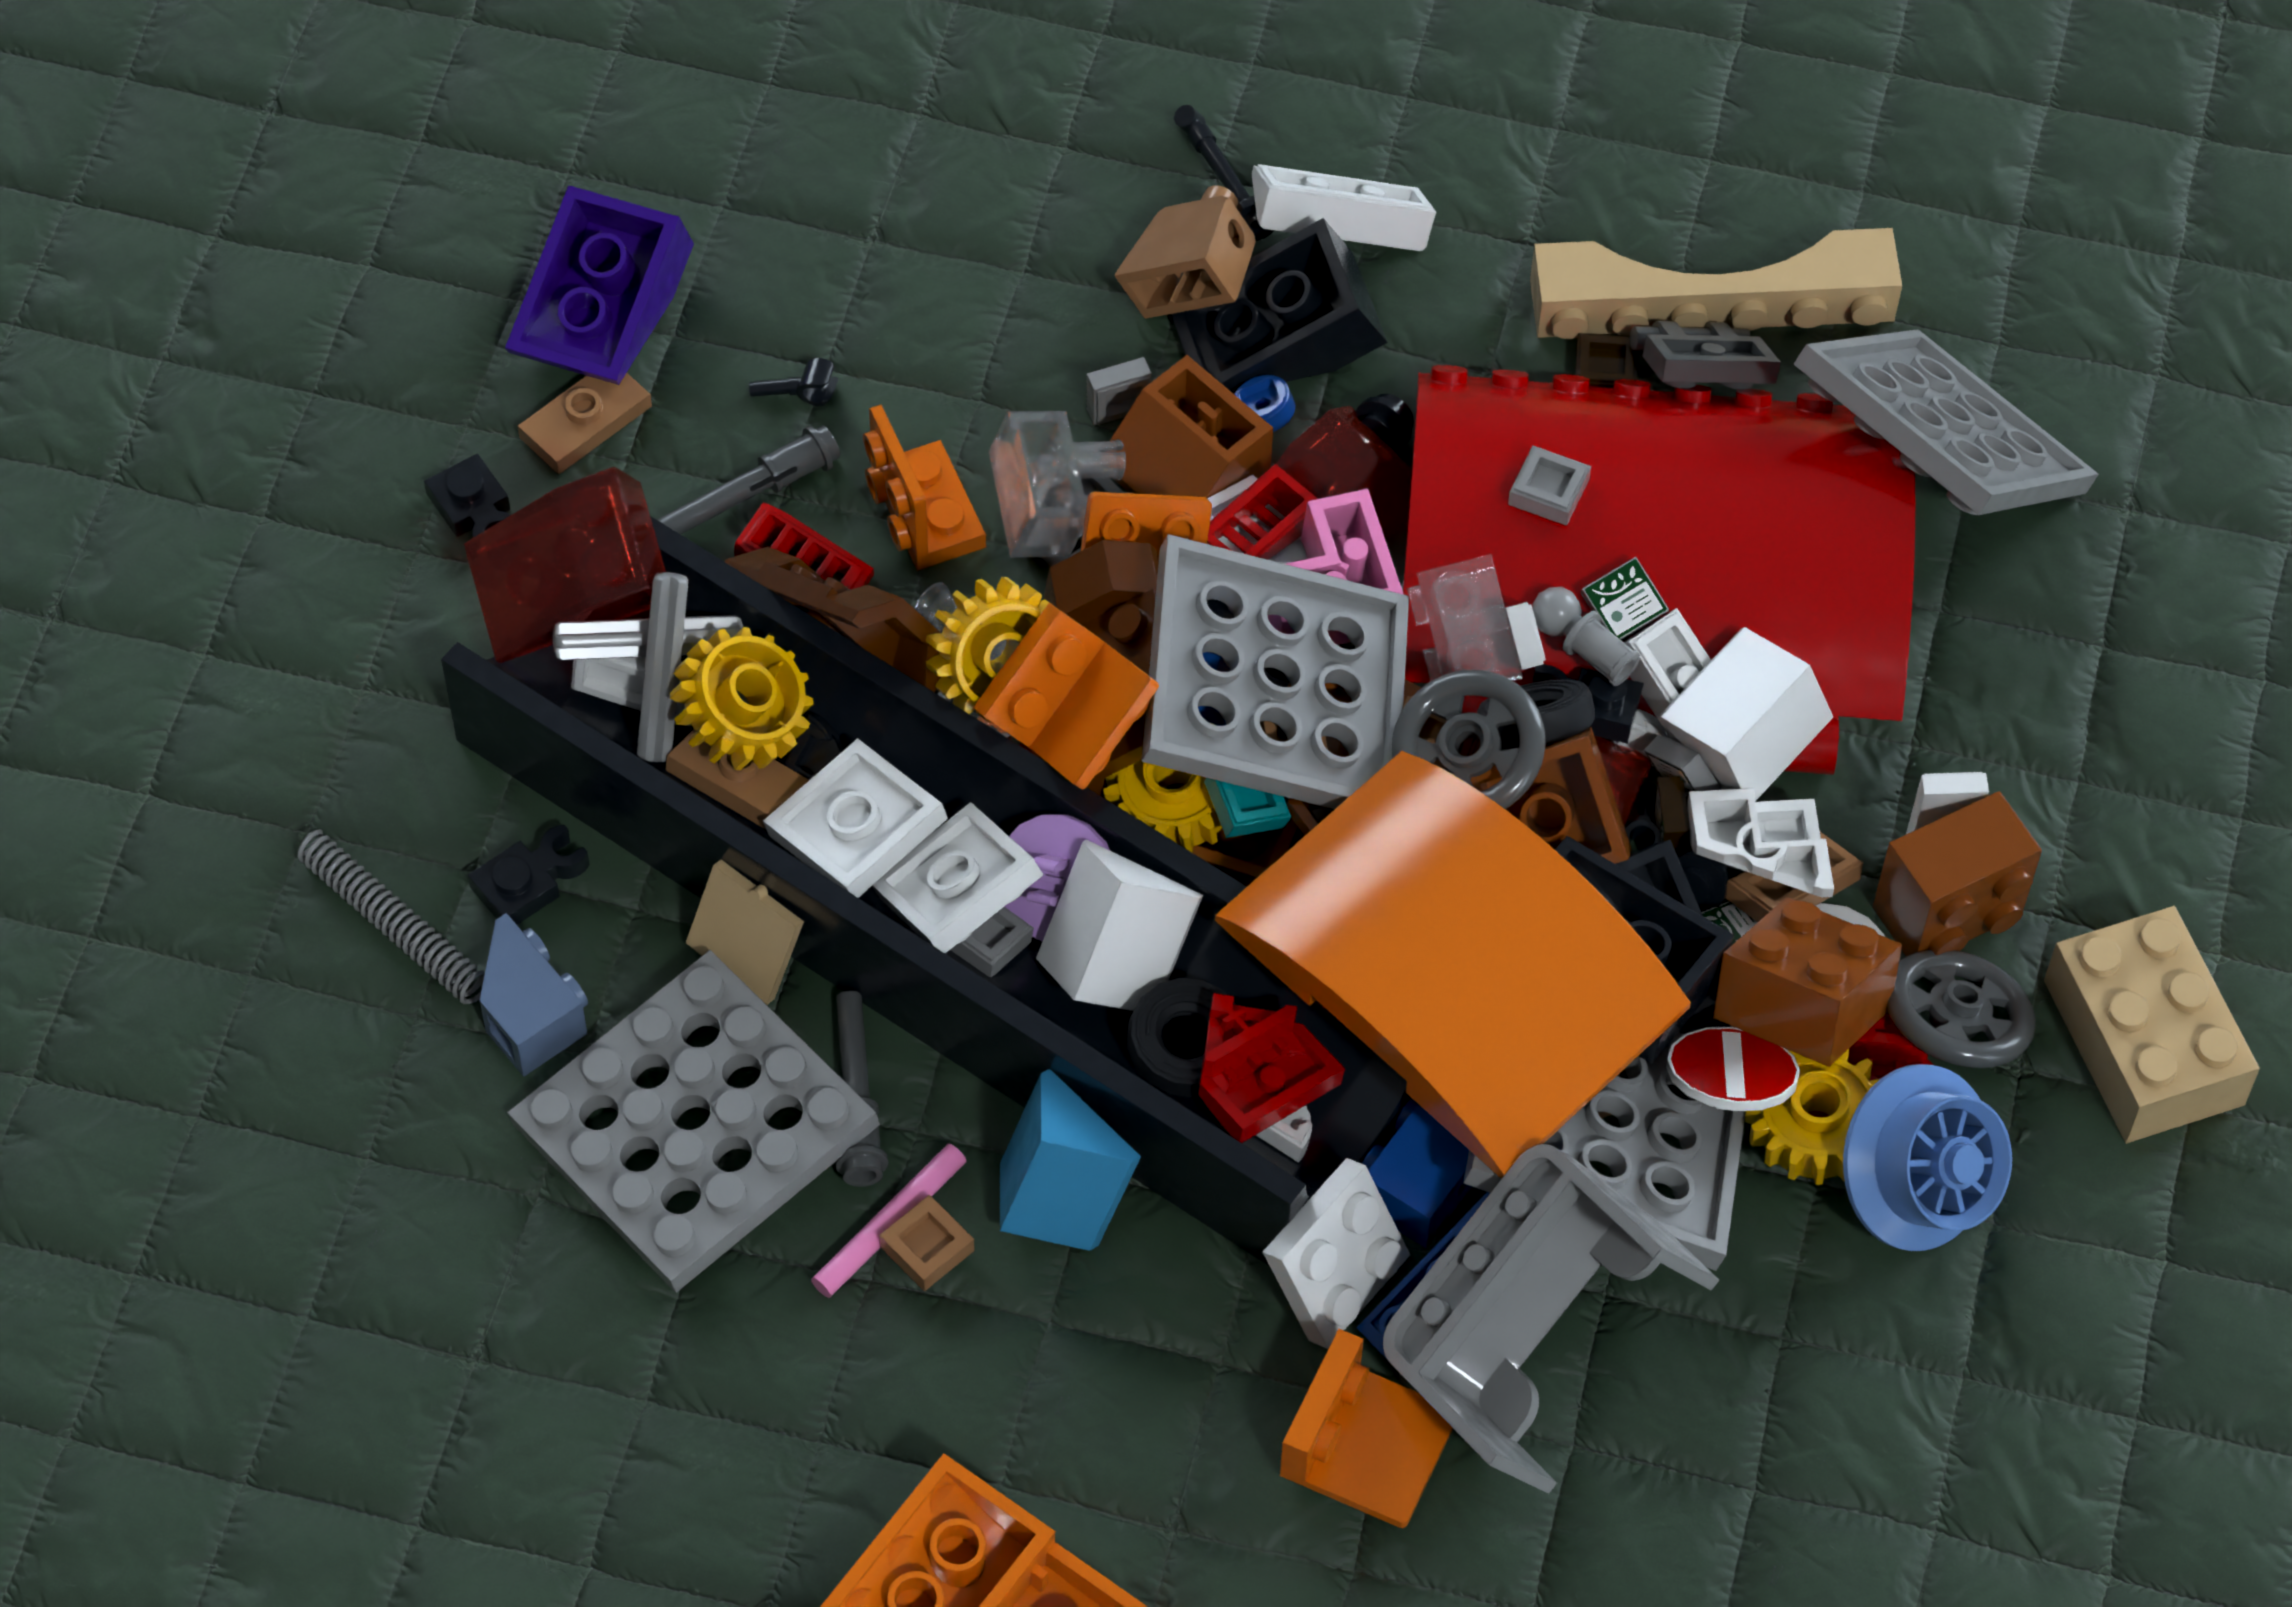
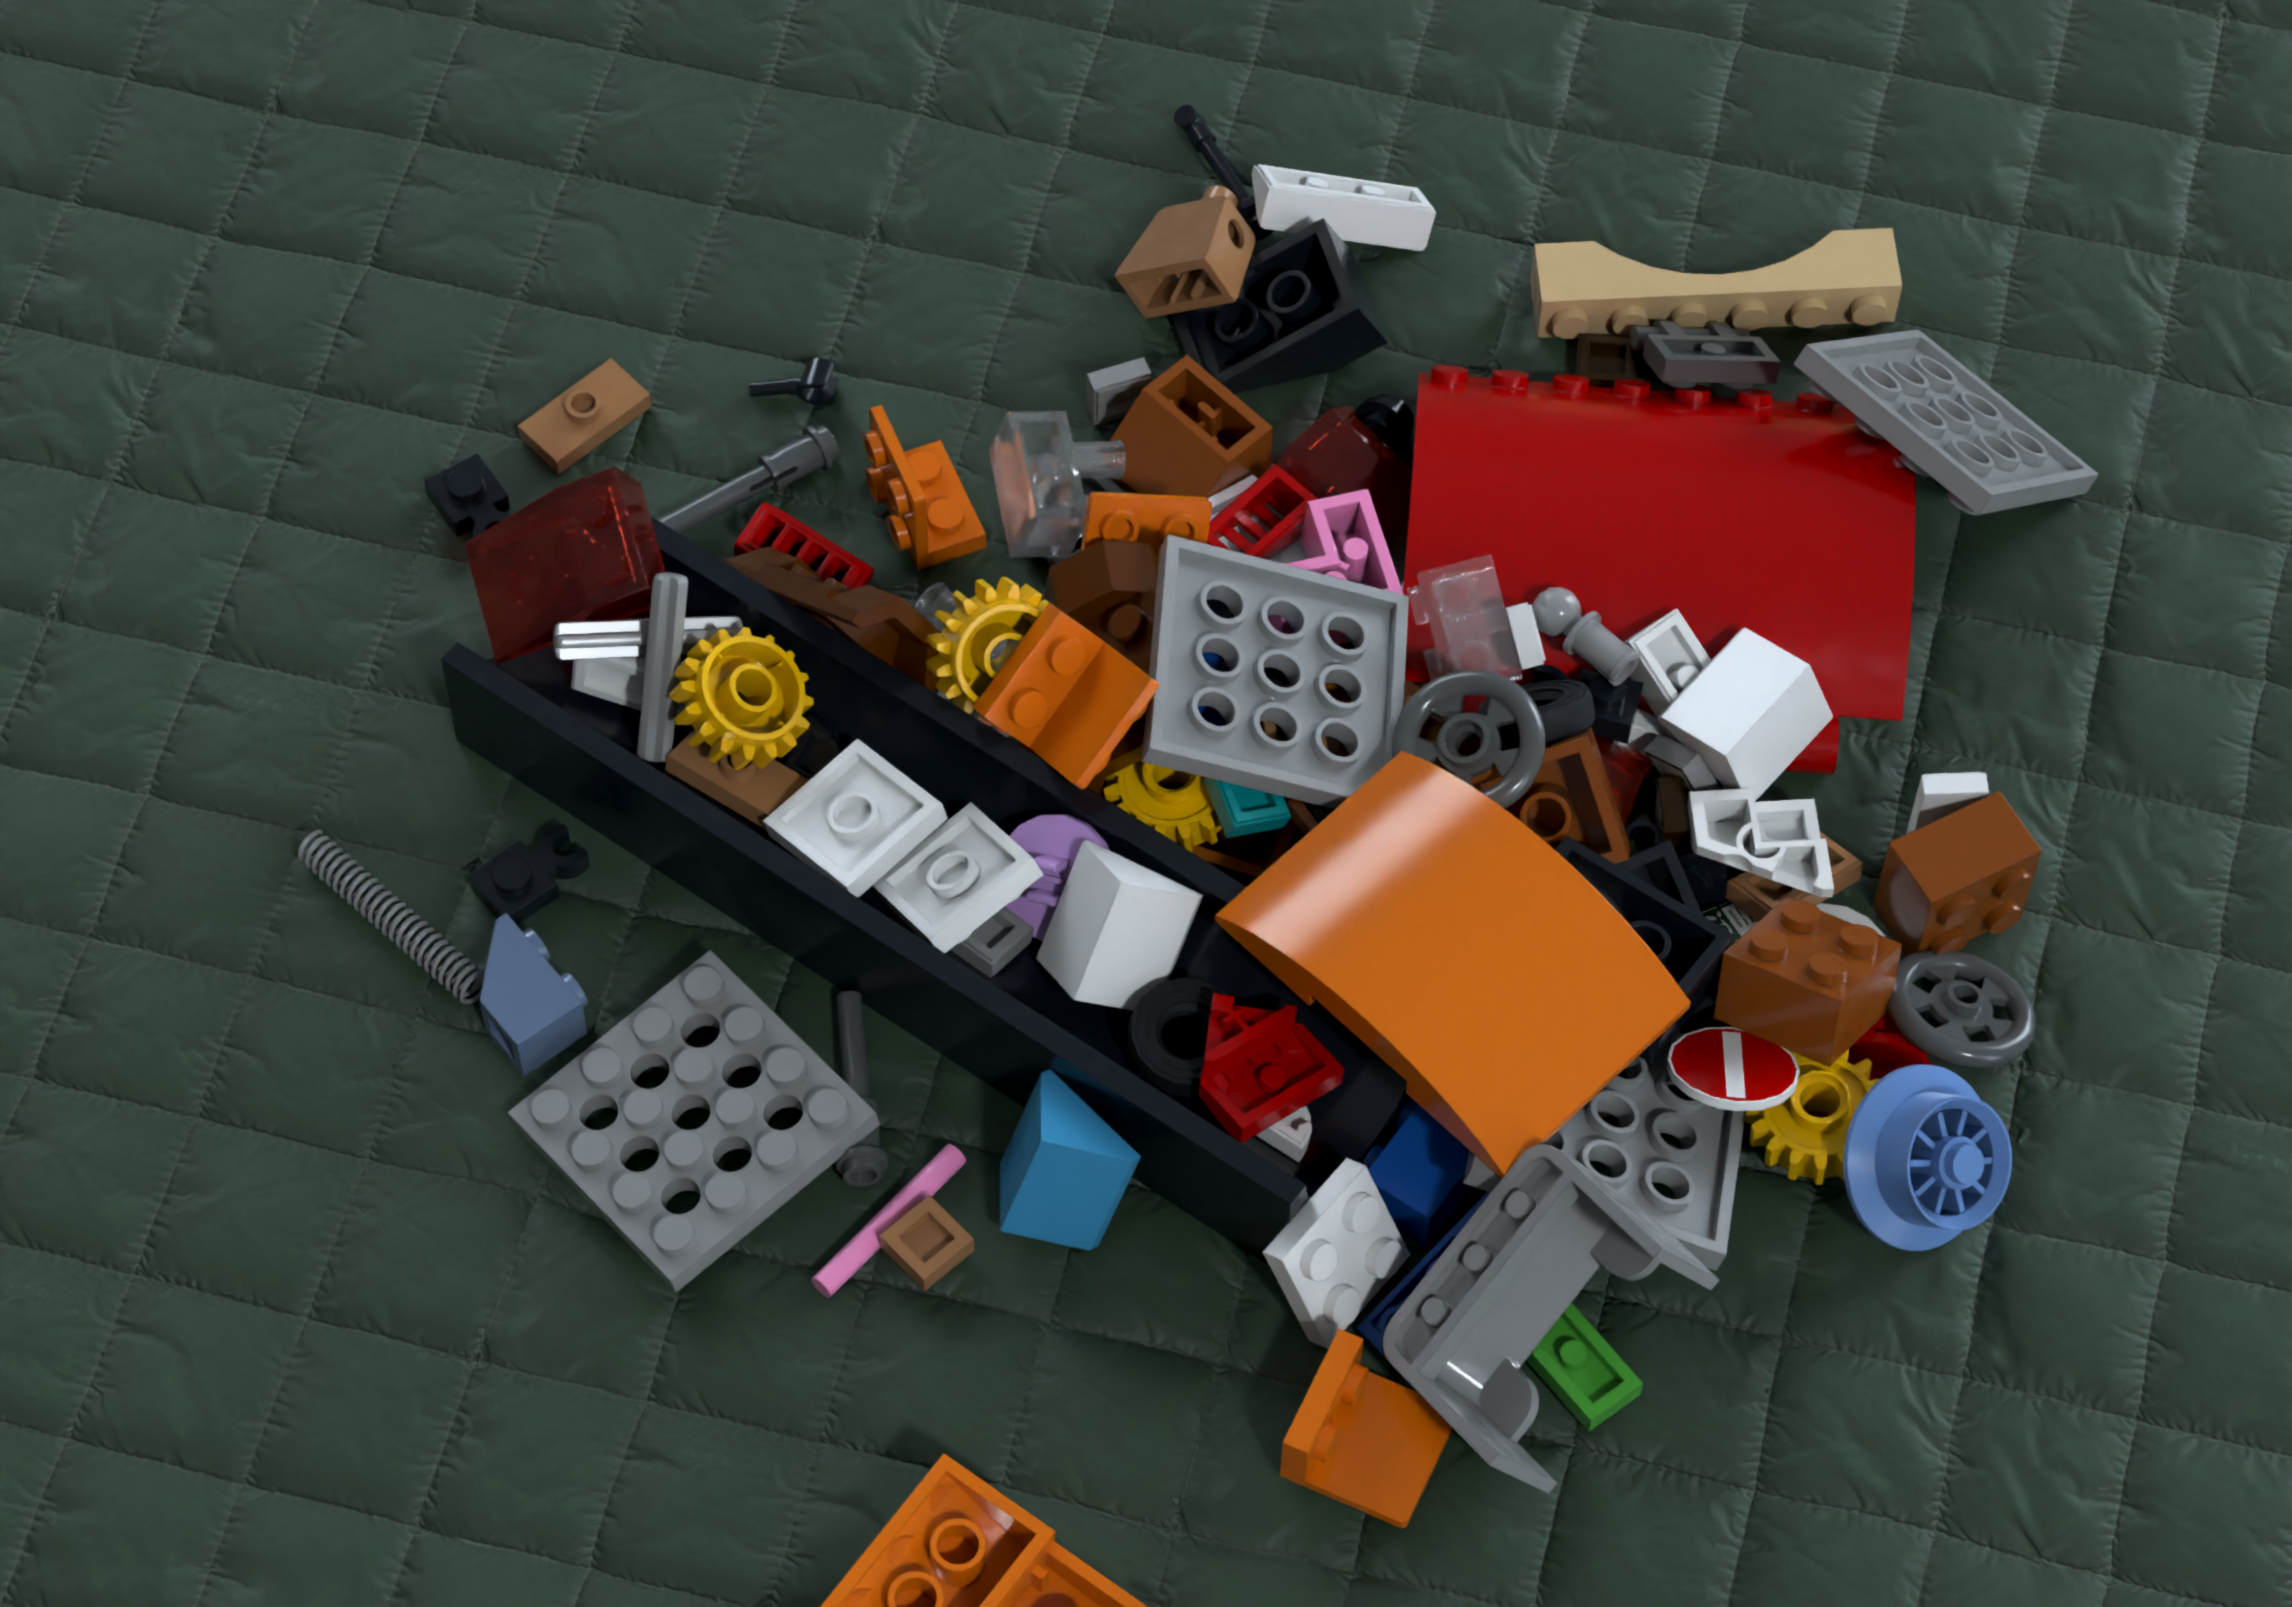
dark purple slope [505,185,694,385] -> none
tan piece [686,859,804,1005] -> none
blue tile [1234,375,1296,432] -> none
light grey tile [1508,446,1591,526] -> none
tile [1580,557,1669,641] -> none
tan brick [2044,906,2260,1144] -> none
none -> bright green plate [1526,1303,1643,1432]

